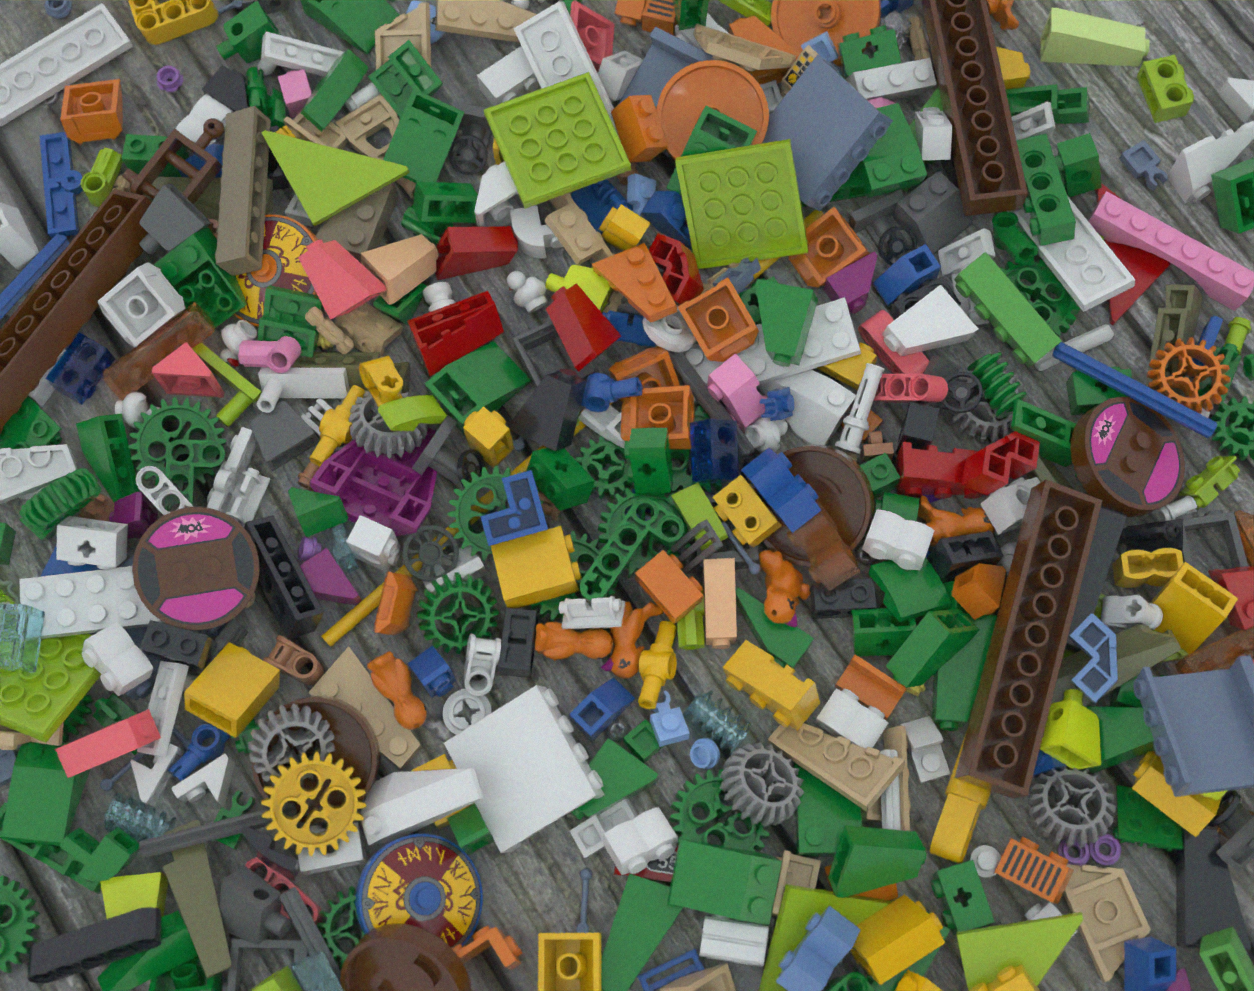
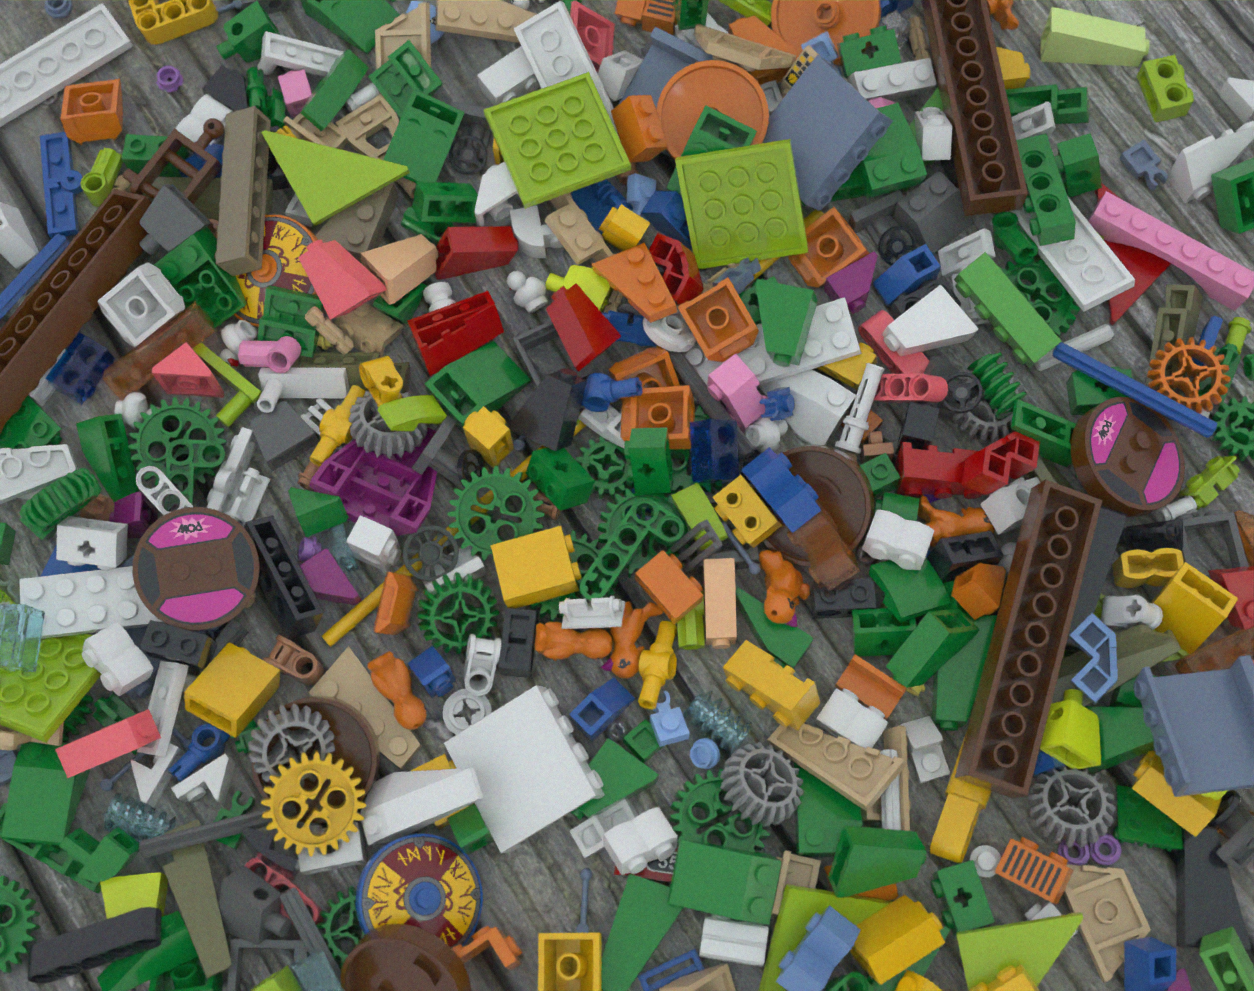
blue brick [480,470,548,546] -> none

